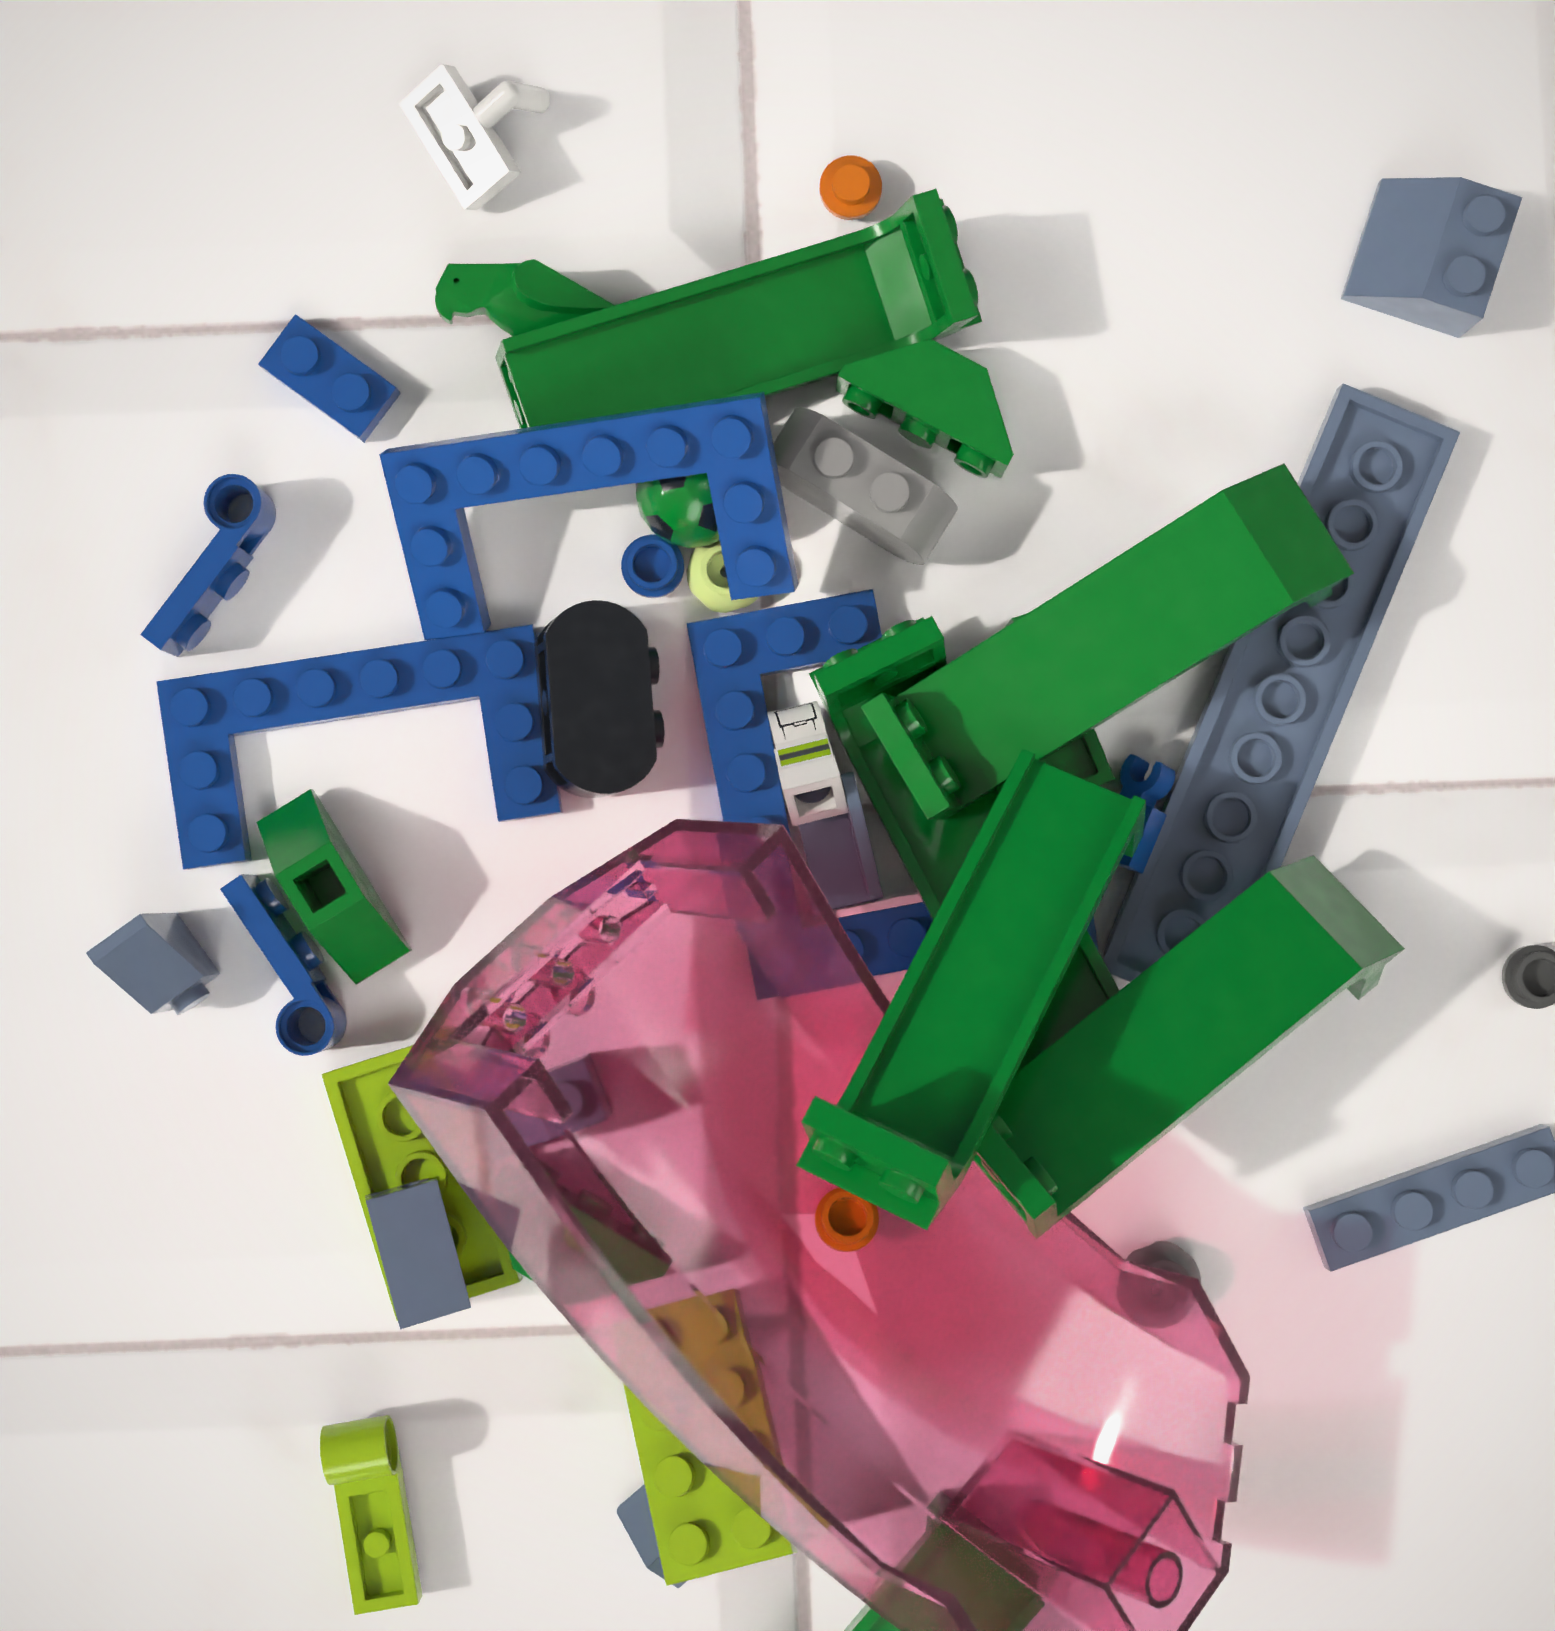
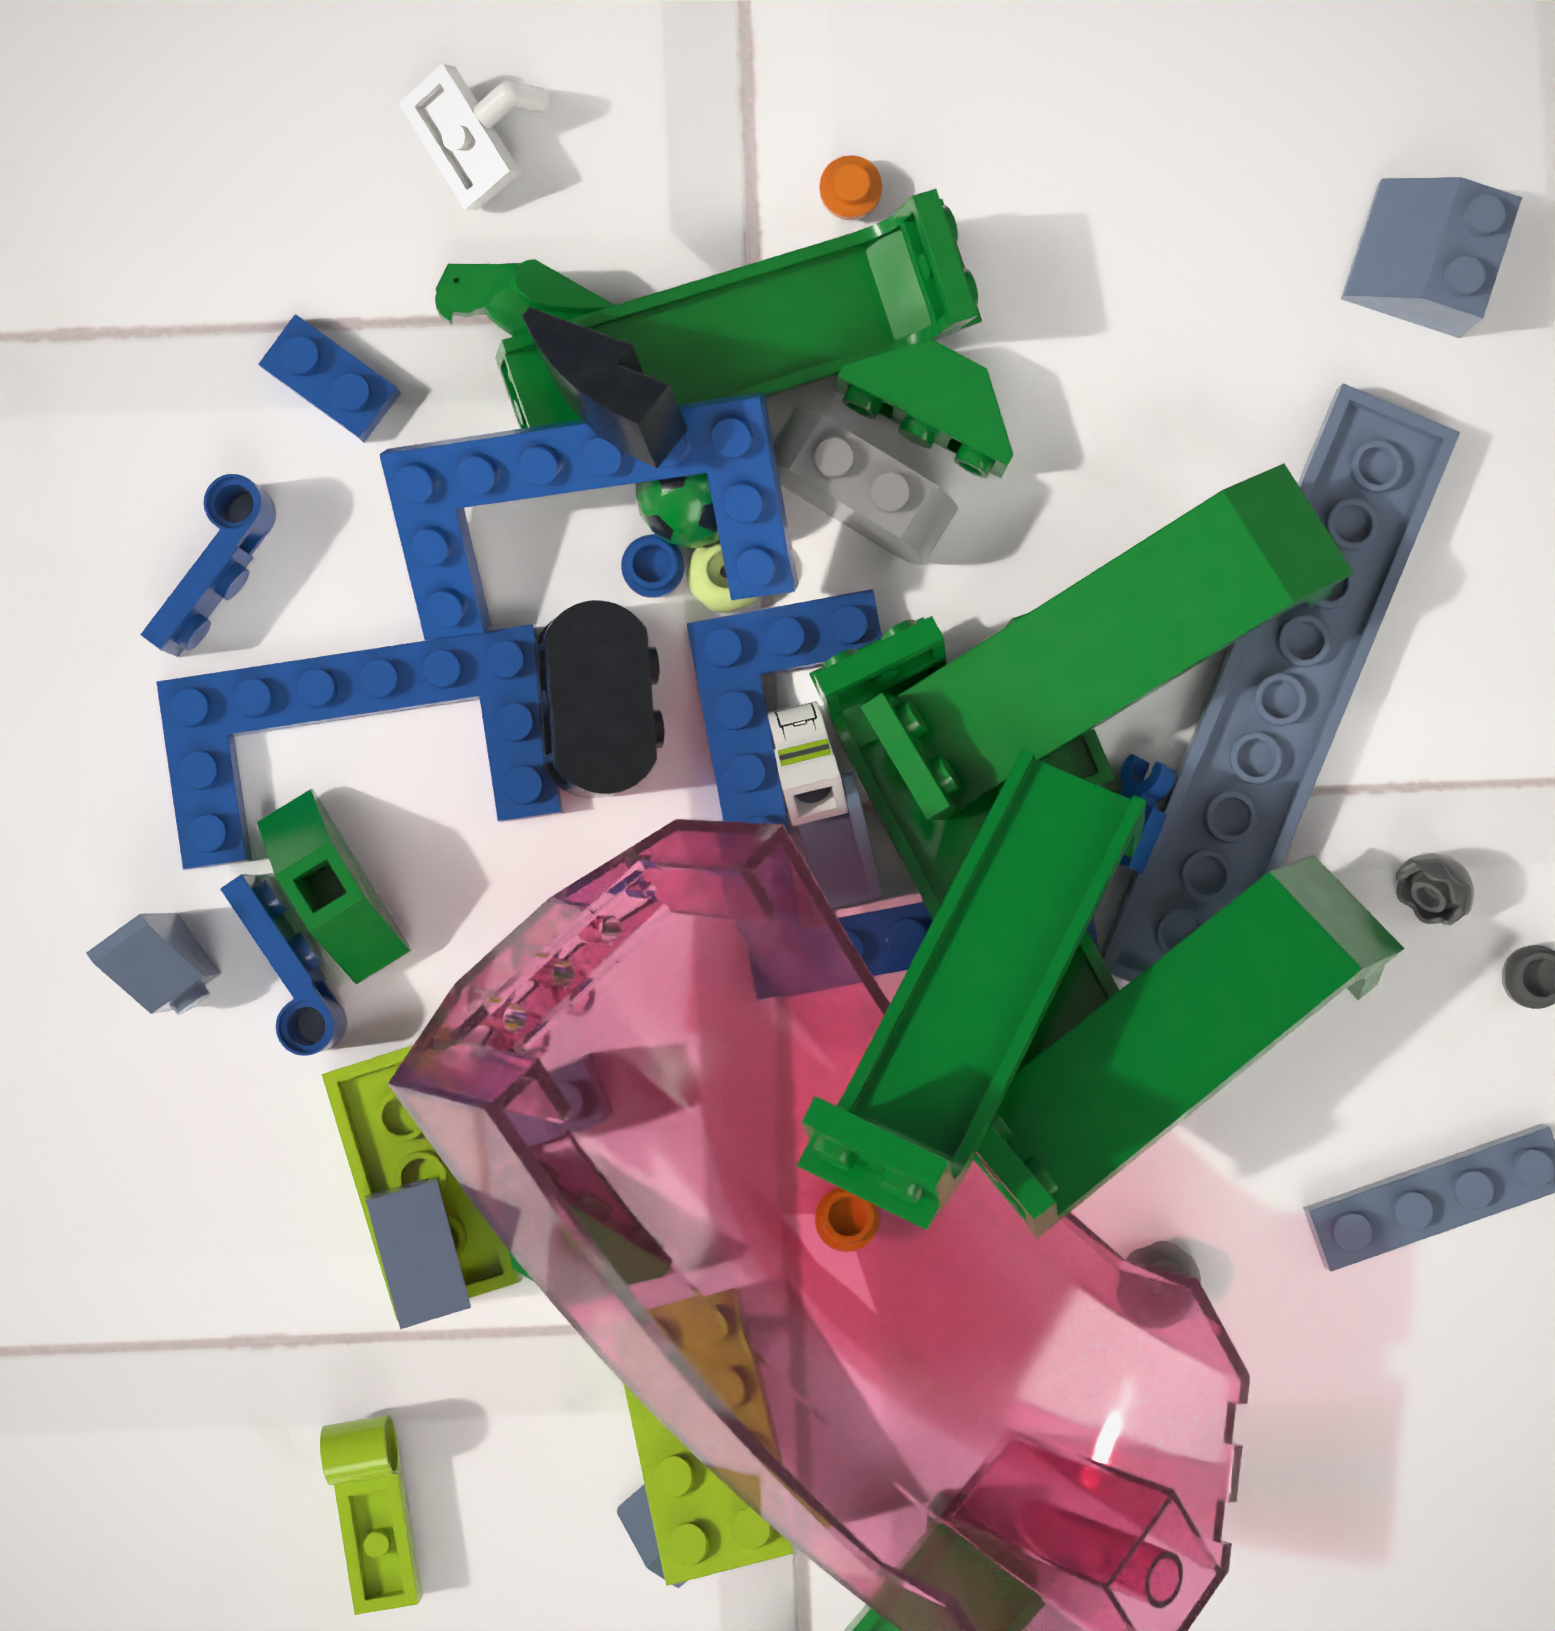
none -> black slope [522,307,688,468]
none -> dark grey plate [1396,853,1474,926]

